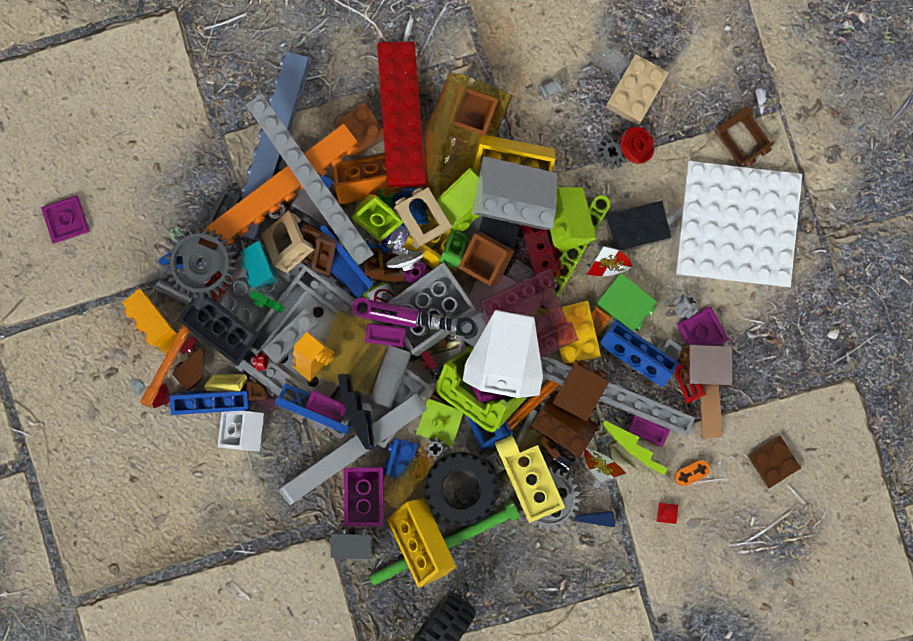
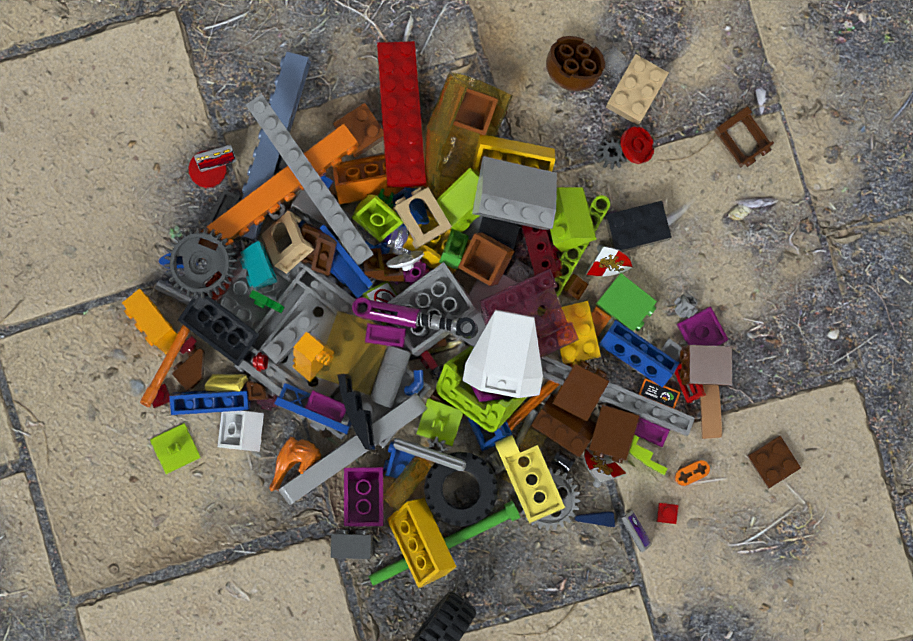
magenta tile [41,196,90,244] -> none
light grey bush [538,77,562,100] -> none
reddish brown tile [538,435,560,459] -> none
white plate [676,161,802,288] -> none
none -> lime piece [150,423,201,474]
none -> red tile [188,150,227,189]
none -> slope [194,145,237,172]
none -> orange hair [269,436,322,491]
none -> light grey axle [394,438,466,471]
none -> blue arm [404,370,424,396]
none -> reddish brown cylinder [546,36,605,92]
none -> reddish brown plate [563,274,589,300]
none -> reddish brown panel [589,405,641,464]
none -> slope [621,510,652,552]
none -> black tile [638,378,681,409]

